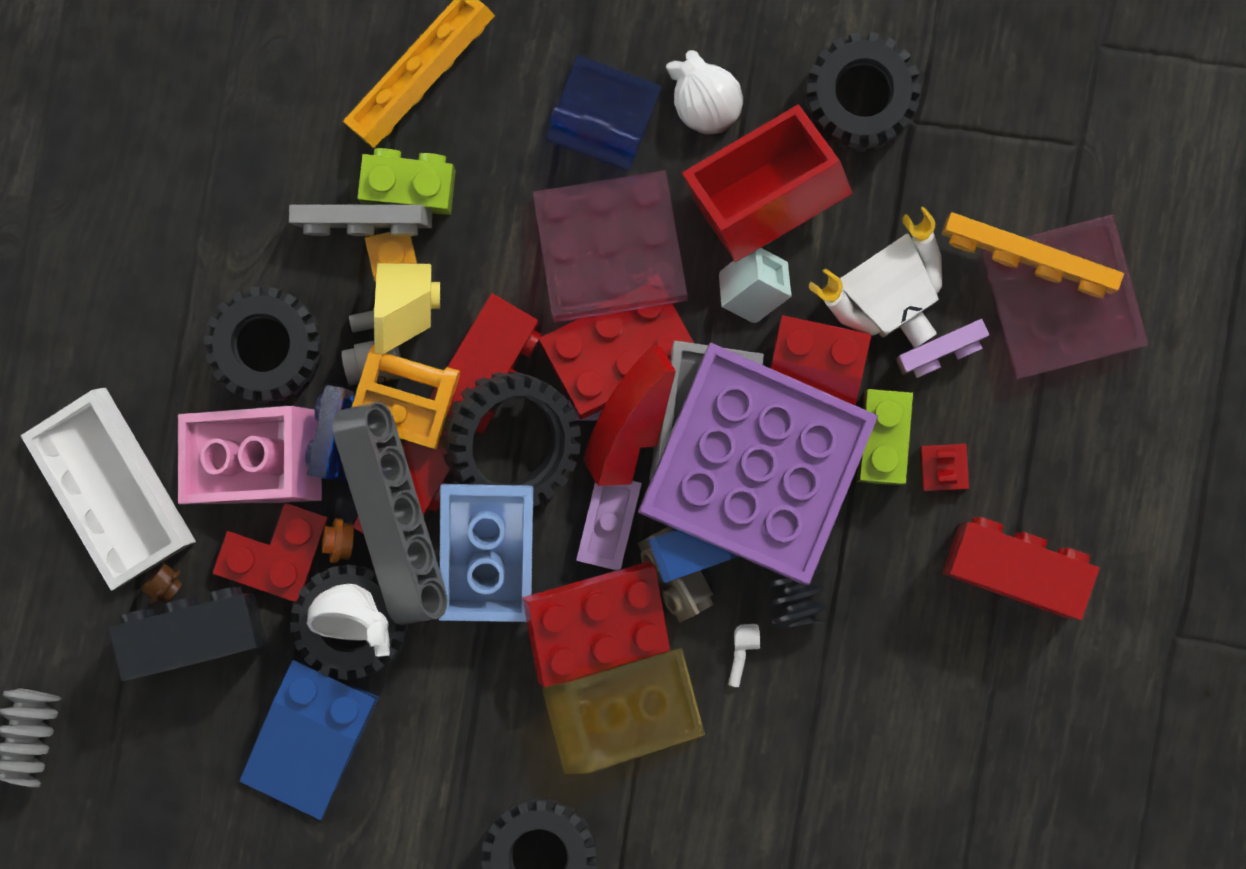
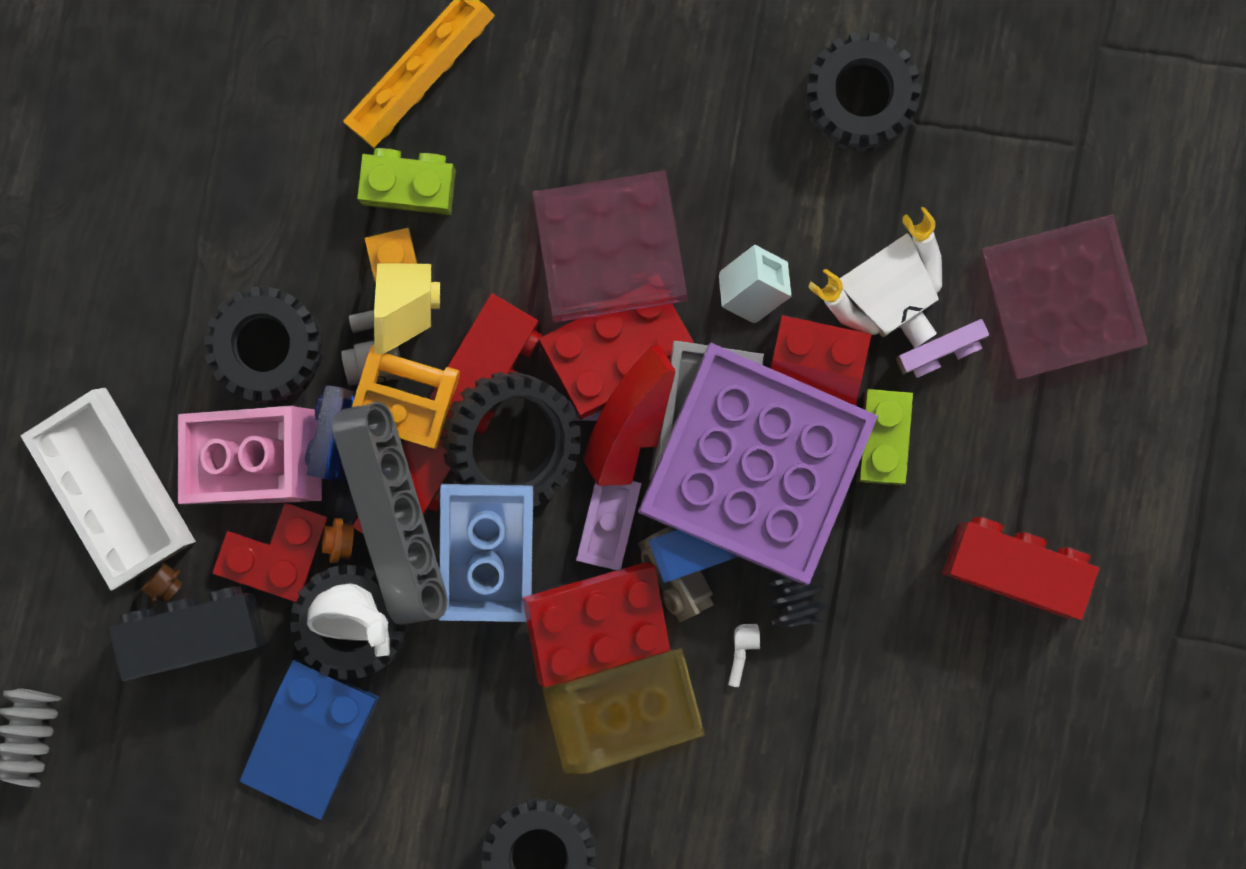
light grey plate [289,205,432,236] -> none
clear blue plate [546,55,662,172] -> none
white piece [666,50,743,134] -> none
red piece [682,104,853,263] -> none
red tile [920,444,969,491] -> none
light orange plate [941,212,1124,298] -> none

